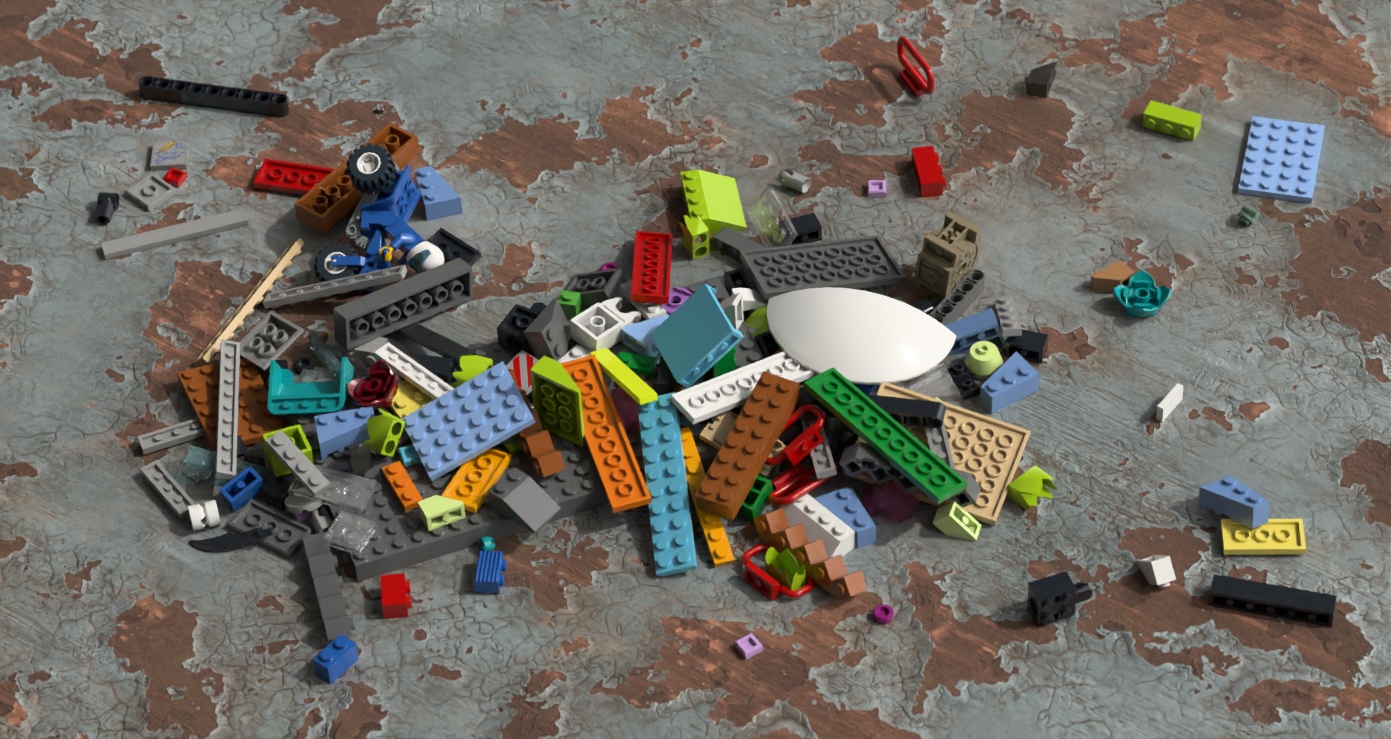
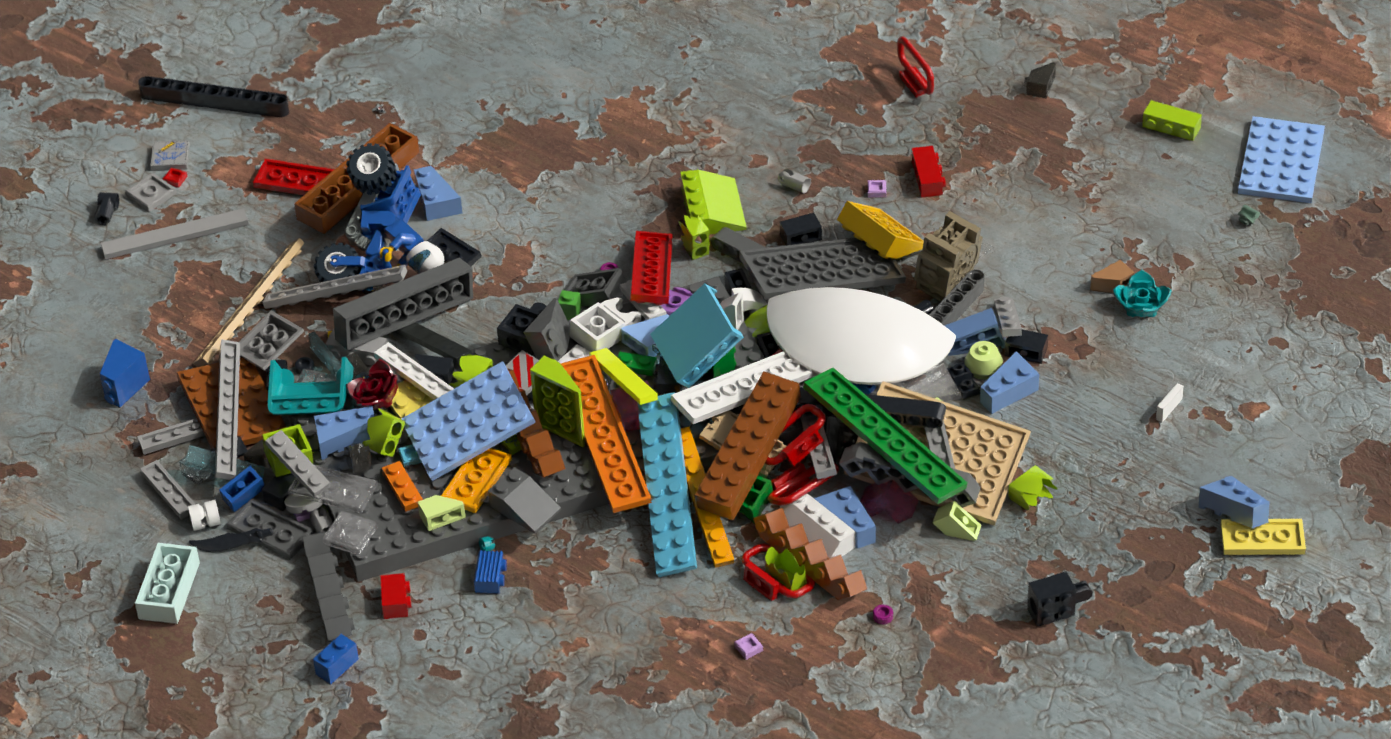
clear tile [747,185,798,248] -> none
white slope [1137,555,1176,588] -> none
black brick [1208,574,1337,627] -> none
none -> blue slope [100,339,150,407]
none -> light aqua brick [135,543,200,624]
none -> yellow slope [837,201,924,259]

